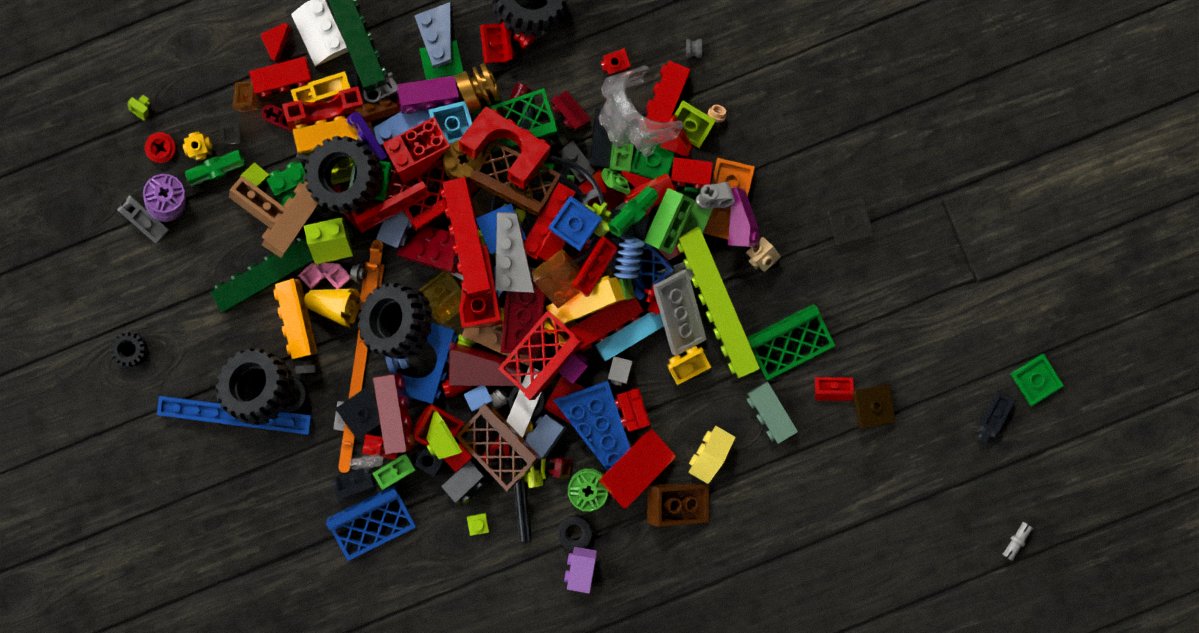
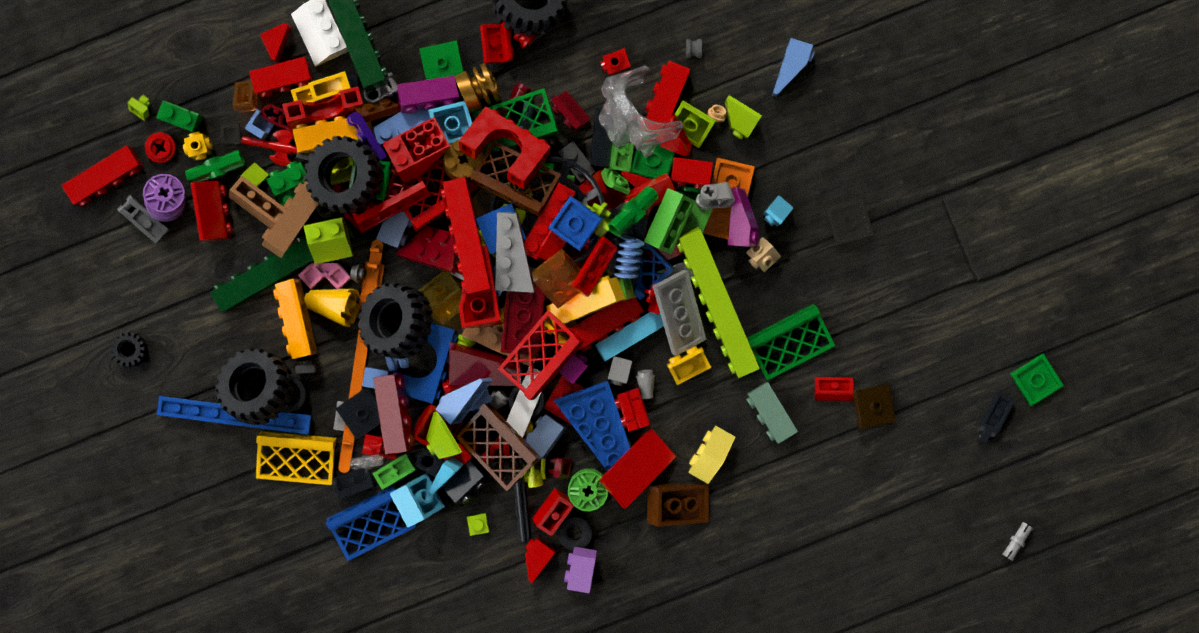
sand blue wing [414,2,452,68] -> none
none -> red brick [61,145,144,207]
none -> green brick [156,100,204,133]
none -> red slope [191,181,233,242]
none -> red piece [241,130,297,167]
none -> medium blue panel [245,109,274,140]
none -> yellow fence [256,431,337,485]
none -> medium blue brick [362,367,390,388]
none -> medium azure brick [390,473,445,527]
none -> medium azure slope [429,456,463,494]
none -> medium blue slope [436,378,493,425]
none -> red slope [525,536,556,583]
none -> red brick [532,488,574,536]
none -> light grey cone [636,370,655,399]
none -> lime slope [725,95,762,140]
none -> medium azure slope [763,196,793,226]
none -> medium blue slope [772,38,815,97]

